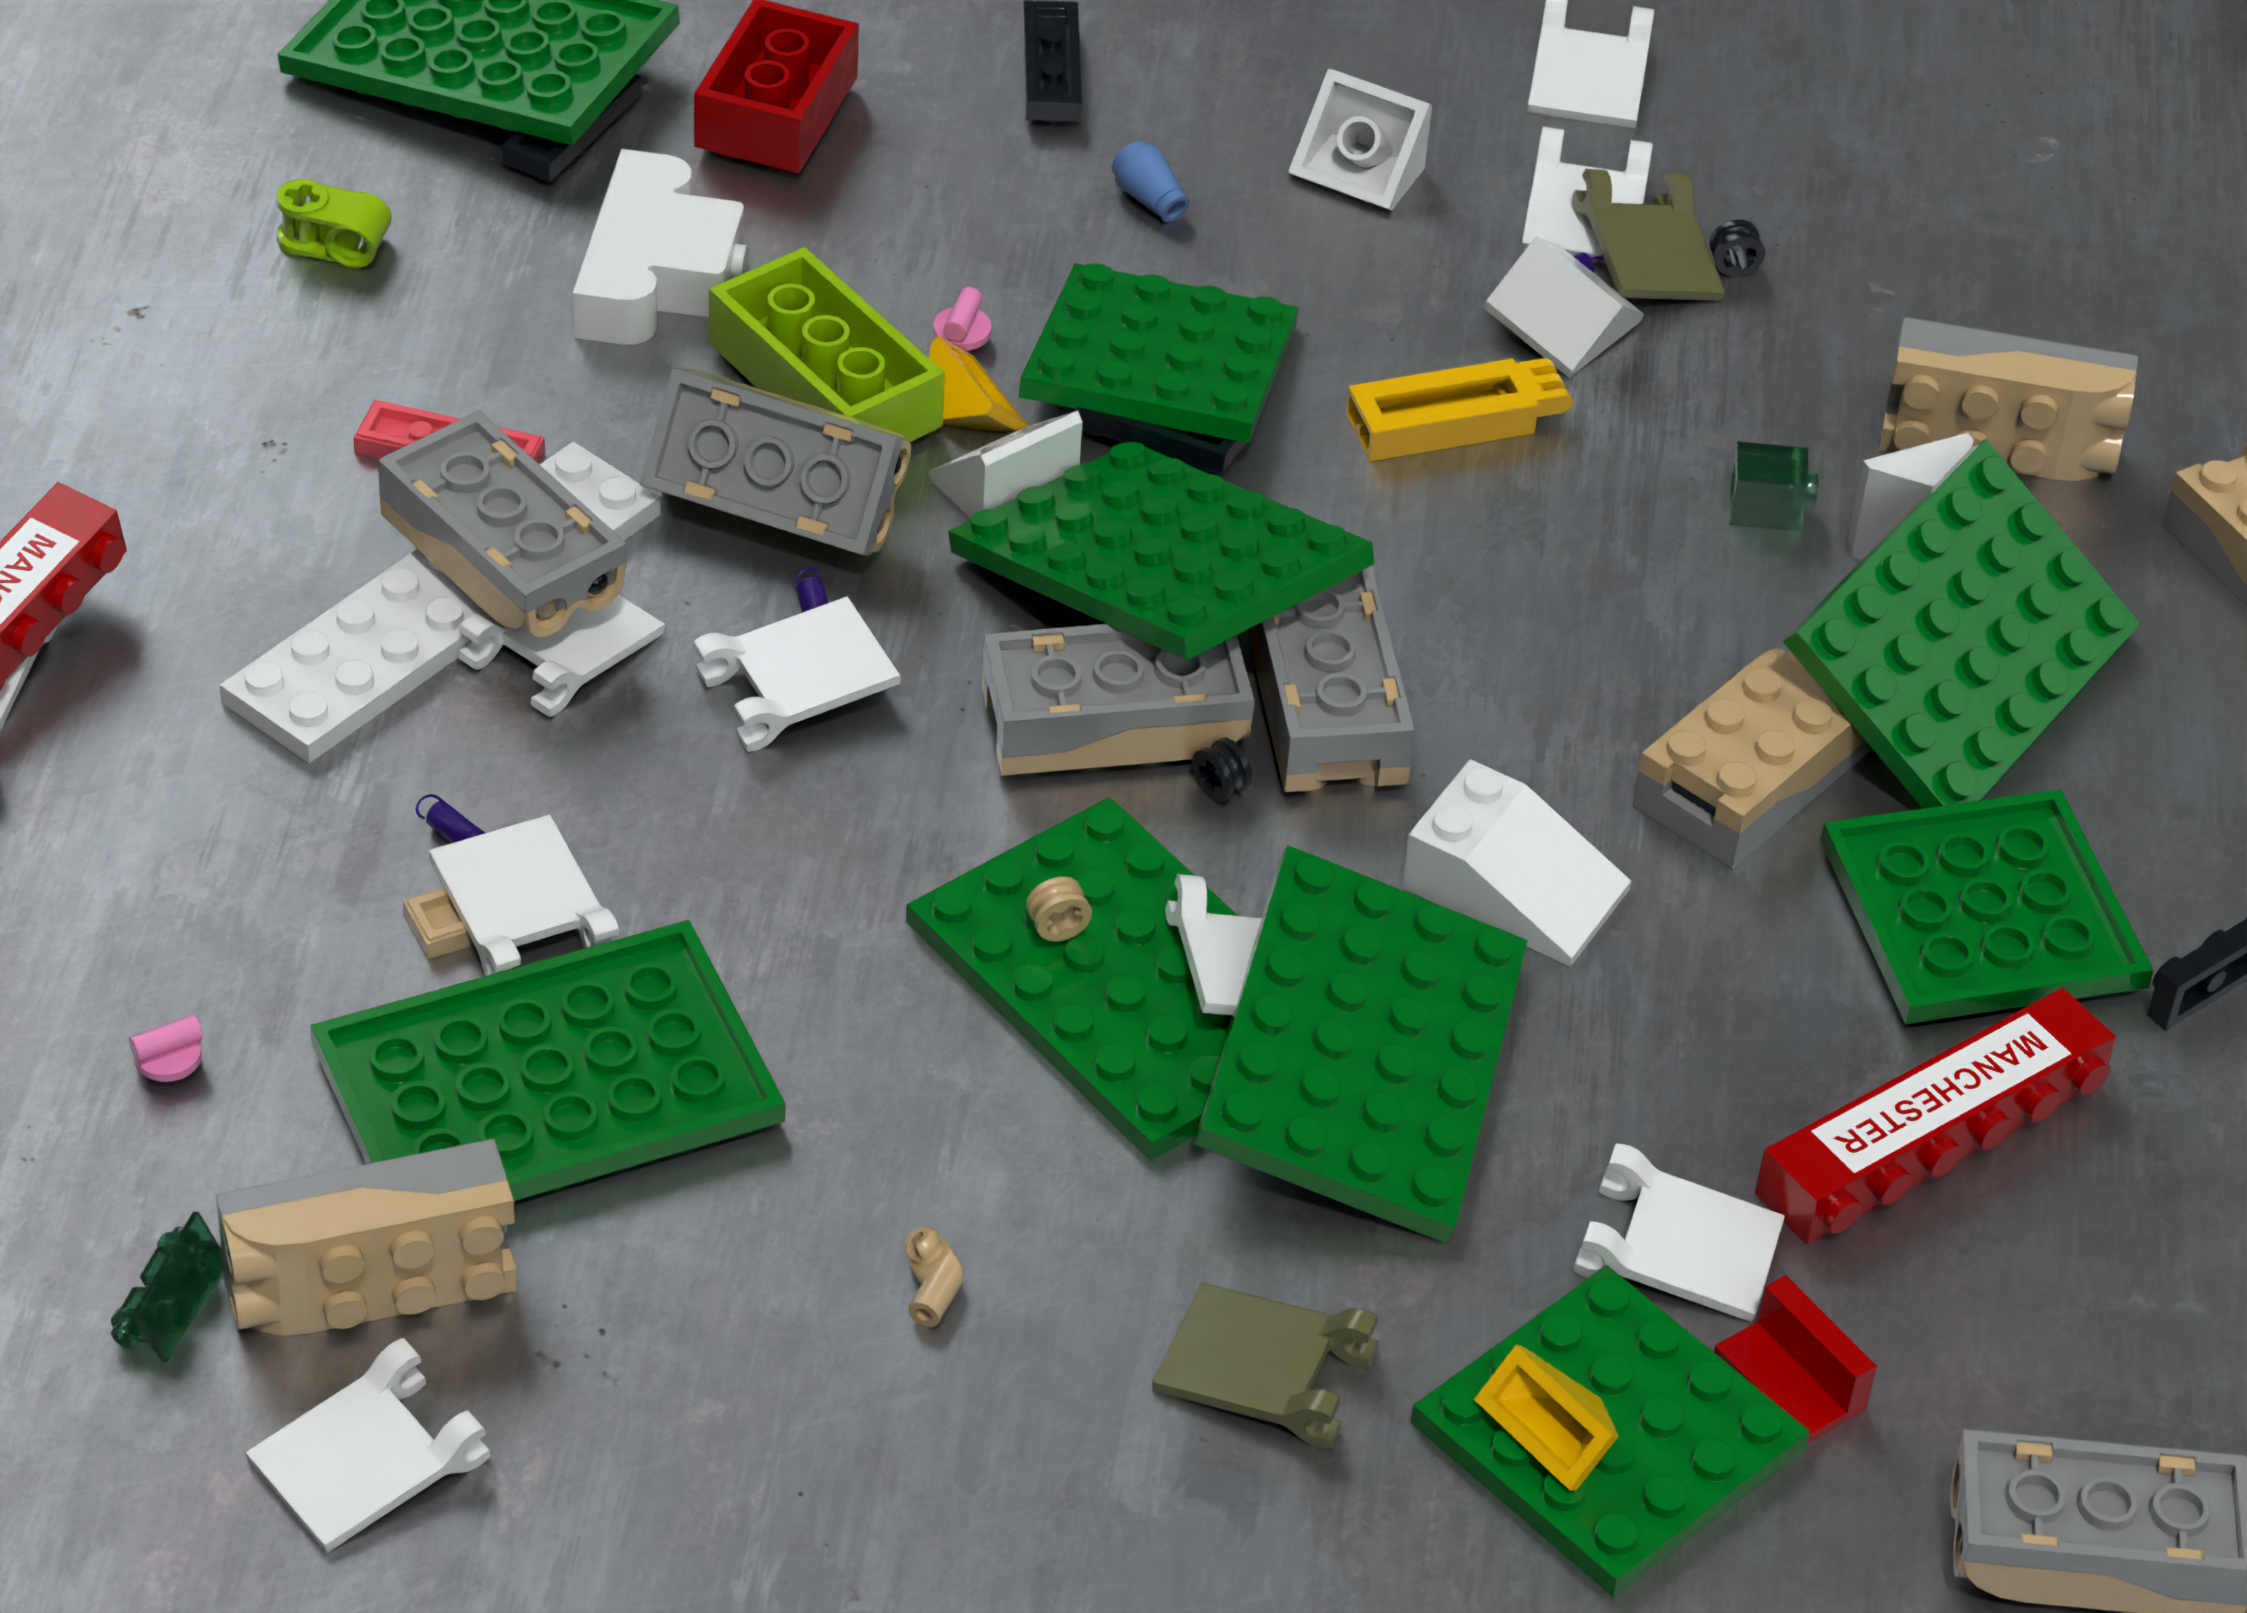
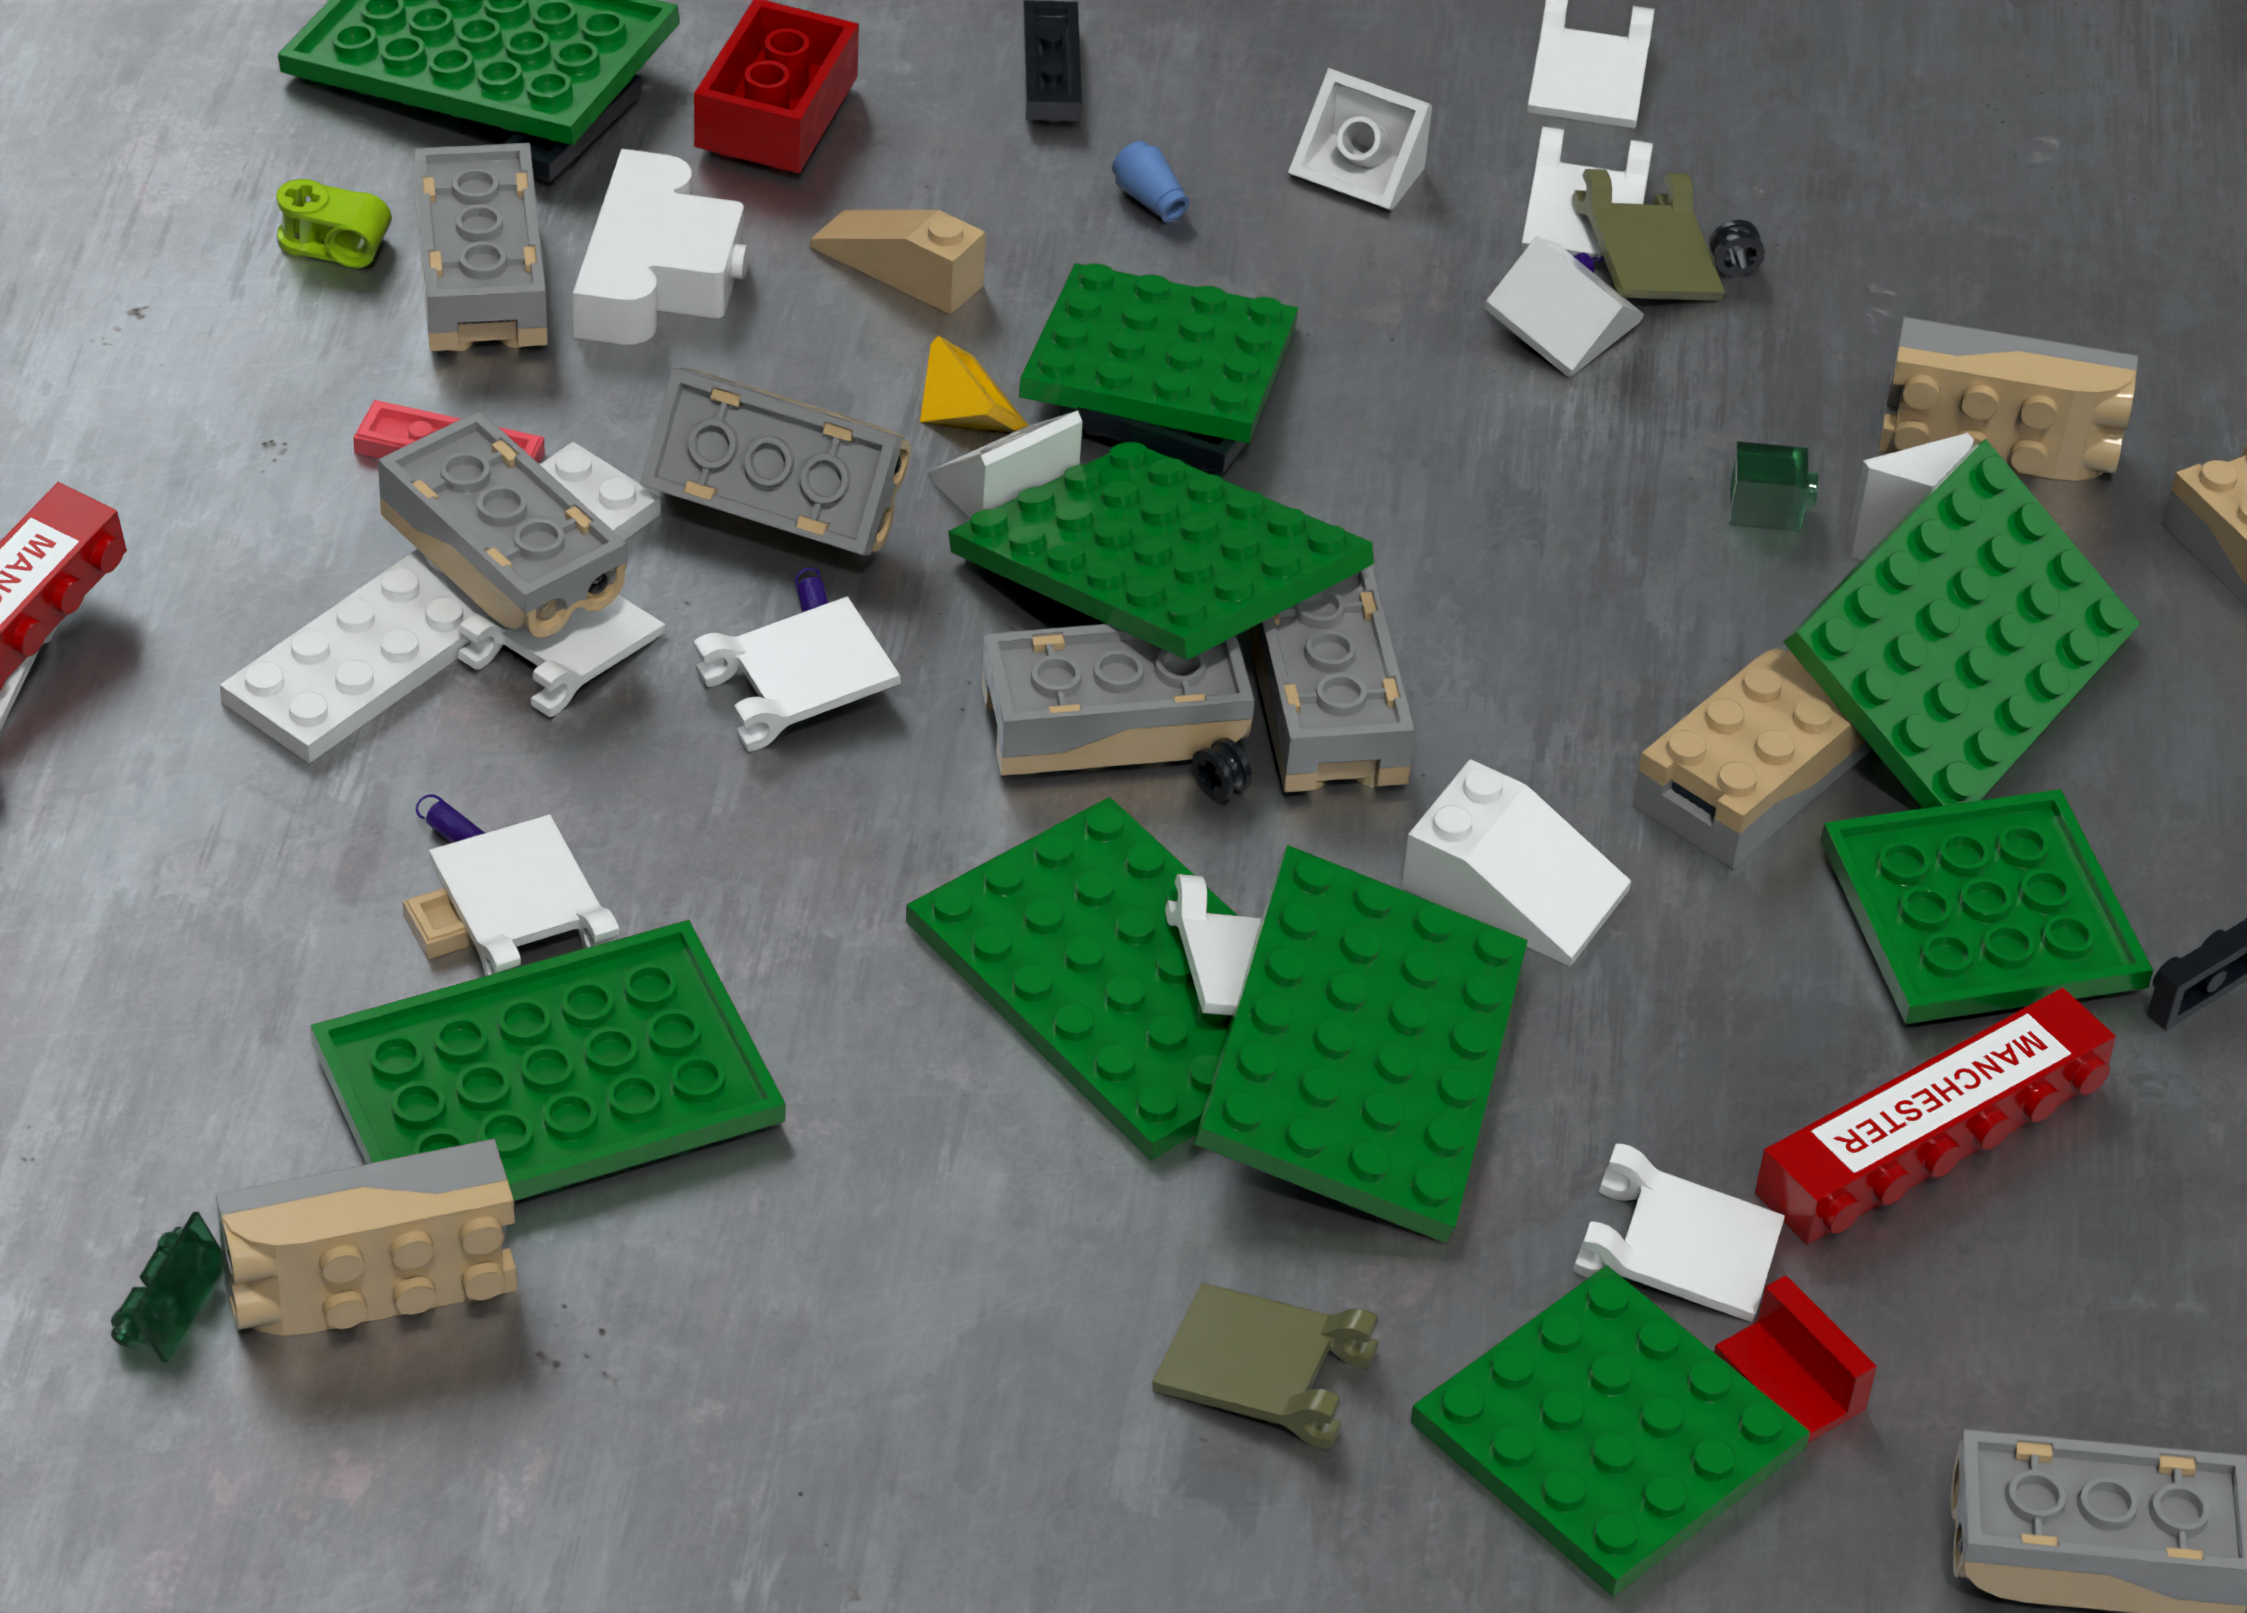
bright pink plate [129,1015,203,1082] -> none
white flag [245,1338,491,1553] -> none
lime brick [709,246,945,442] -> none
tan arm [904,1227,964,1327] -> none
bright pink plate [933,287,991,351] -> none
tan bush [1026,876,1092,942] -> none
yellow hinge [1345,358,1573,462] -> none
yellow slope [1474,1345,1619,1492] -> none
none -> light grey piece [414,143,547,351]
none -> tan slope [810,210,986,315]

